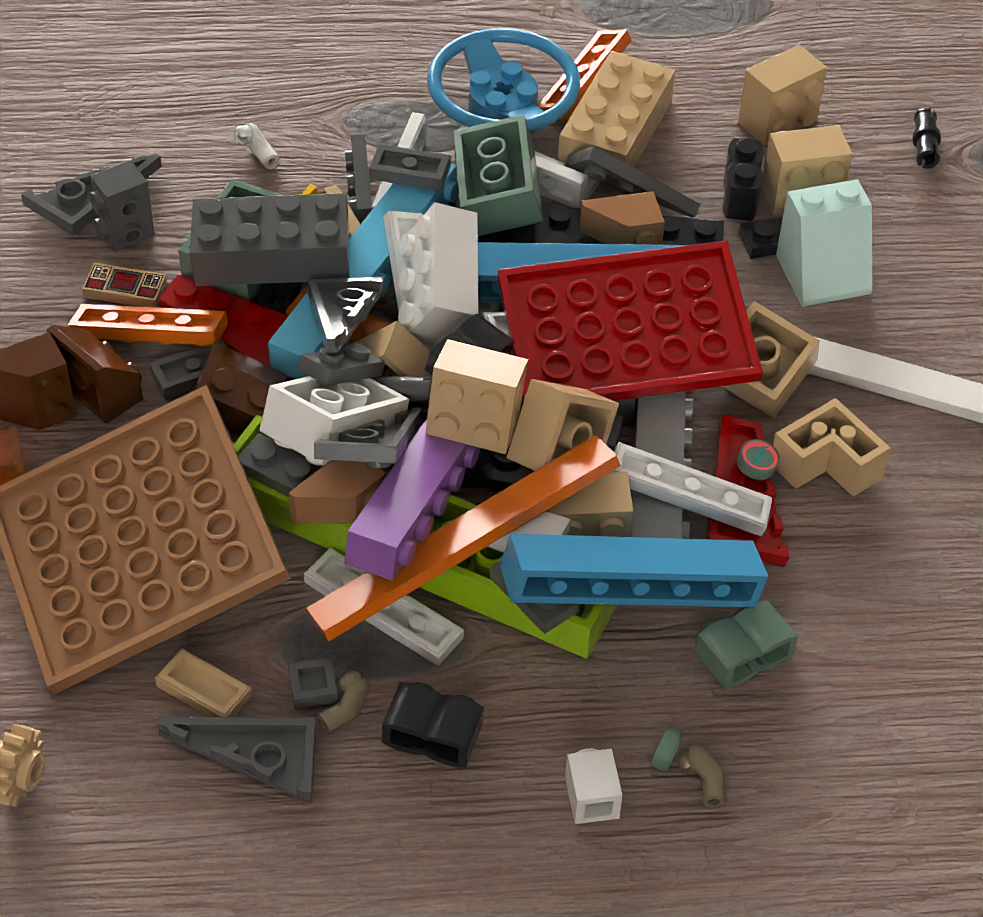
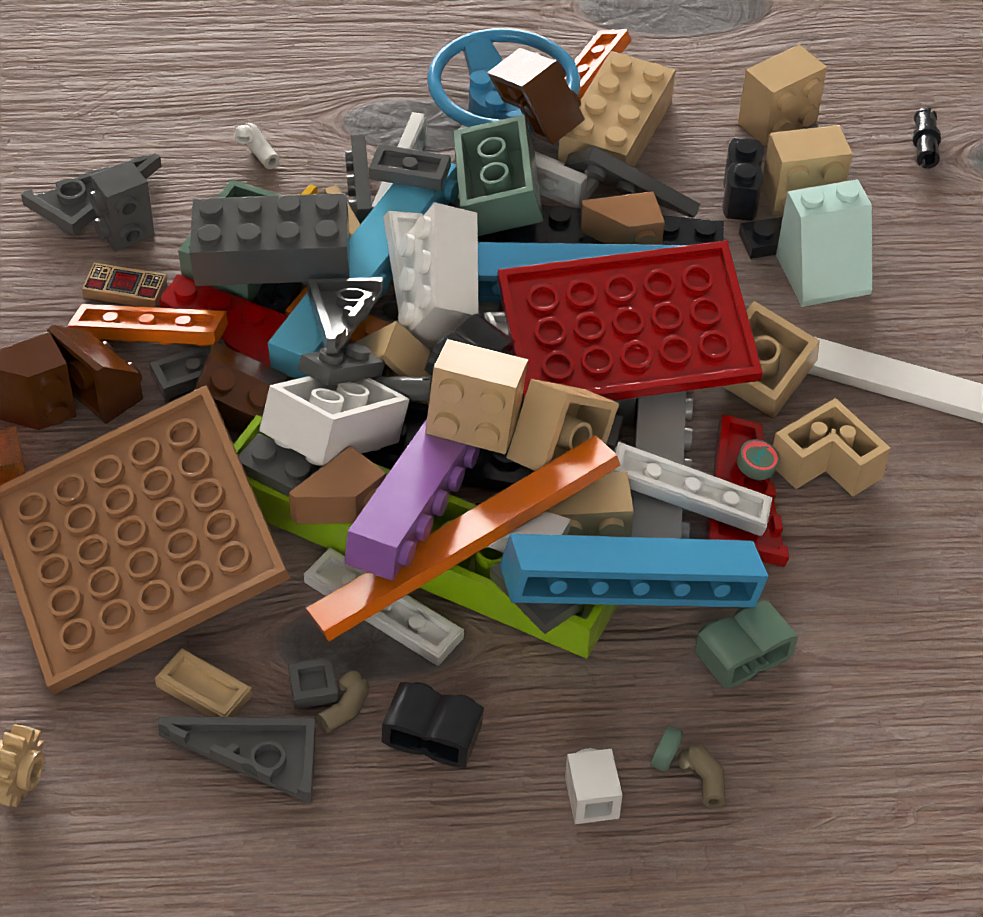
dark grey wing [314,408,422,468] -> none
none -> reddish brown brick [487,48,585,145]

